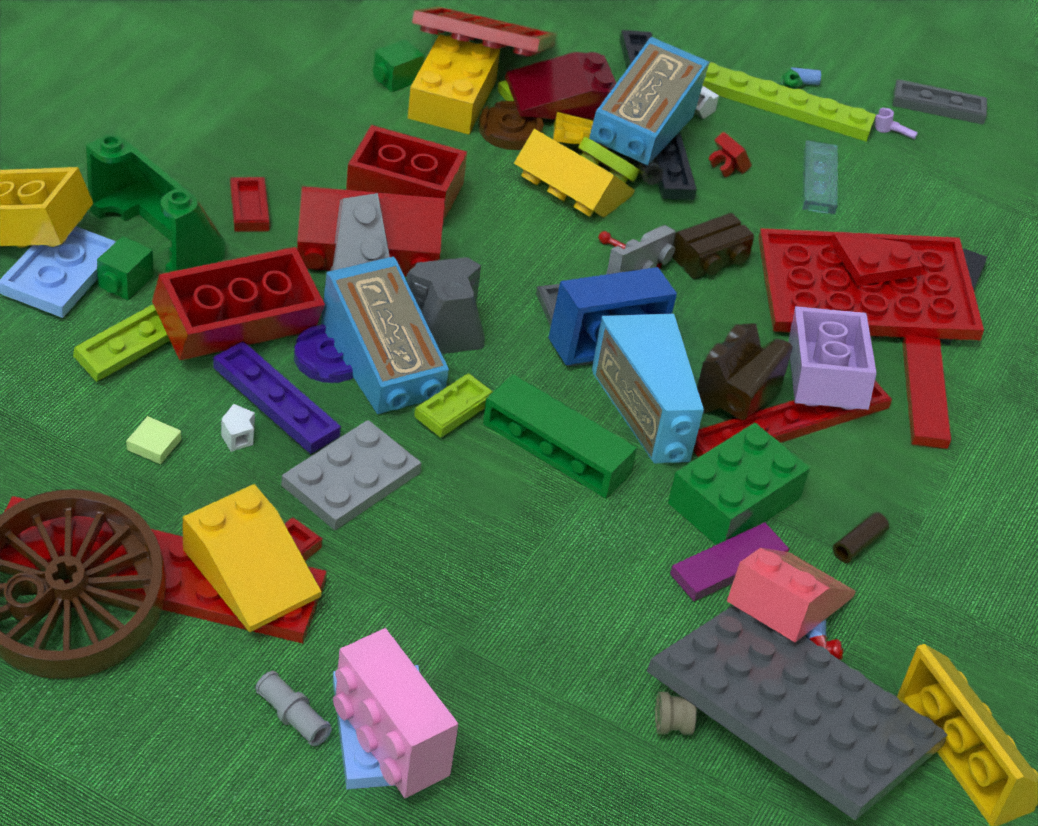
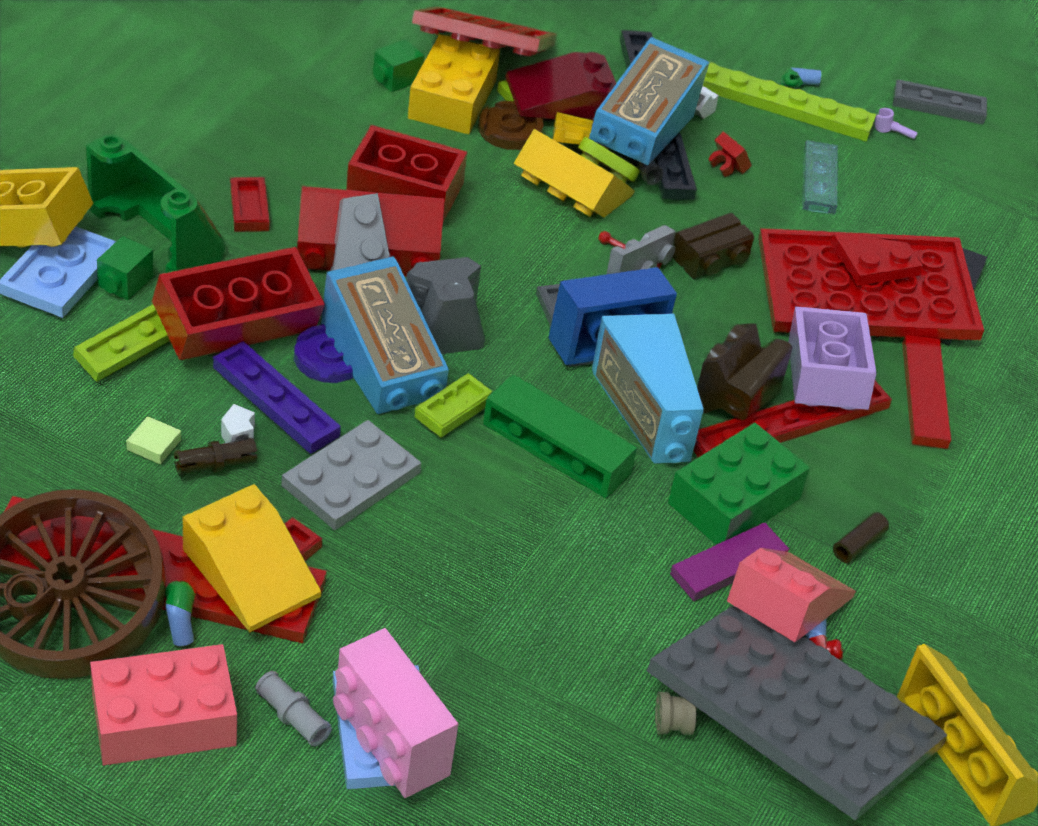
none -> coral brick [90,644,237,766]
none -> arm [165,581,195,646]
none -> dark brown pin [174,438,257,476]

